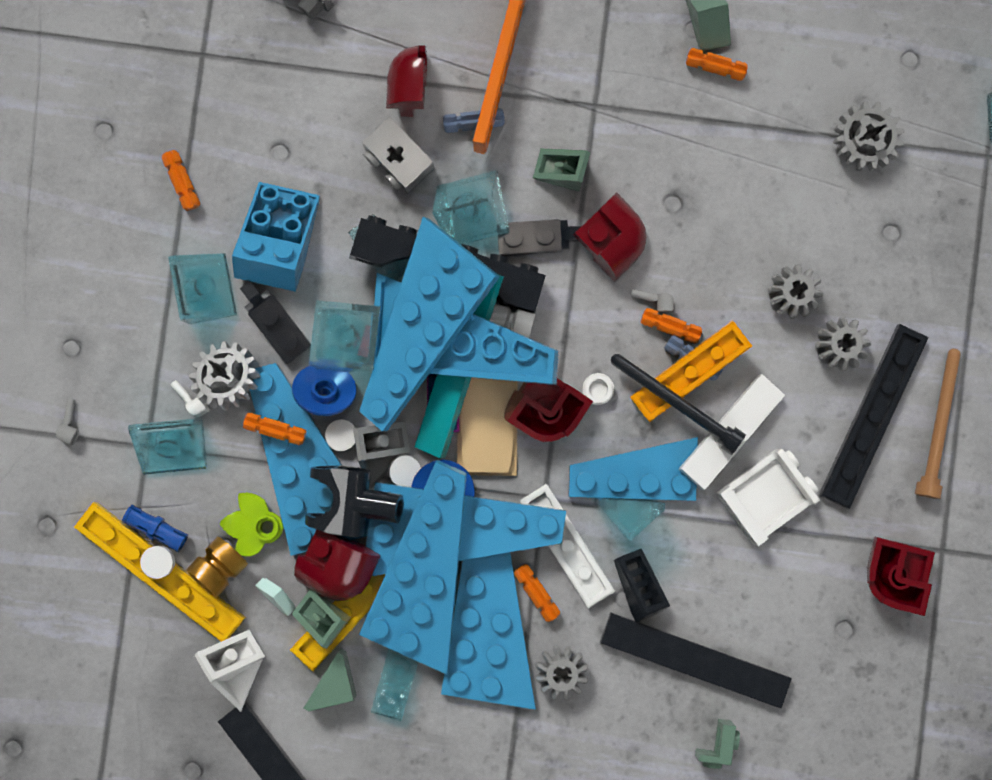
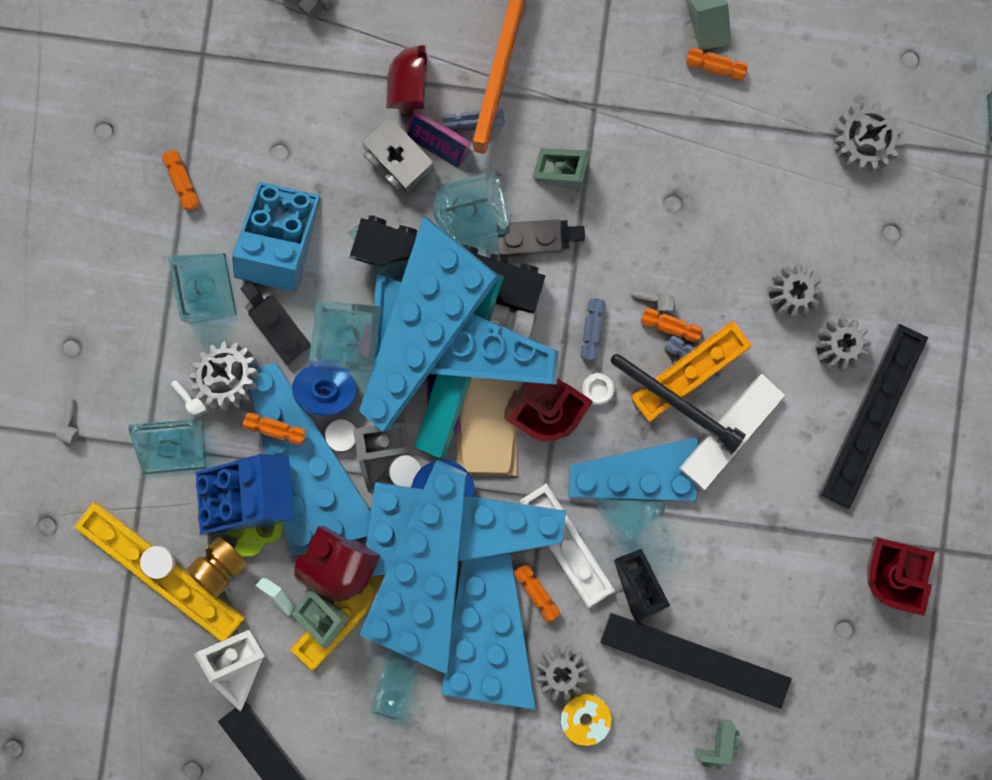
blue pin [122,504,188,552] -> none
sand green slope [304,648,356,711] -> none
black connector [305,465,404,537] -> none
dark red brick [573,192,647,282] -> none
white panel [716,449,820,546] -> none
medium nougat piece [915,348,961,499] -> none
none -> blue slope [196,454,294,535]
none -> slope [407,110,470,168]
none -> yellow piece [560,692,612,746]
none -> sand blue axle [580,298,606,361]

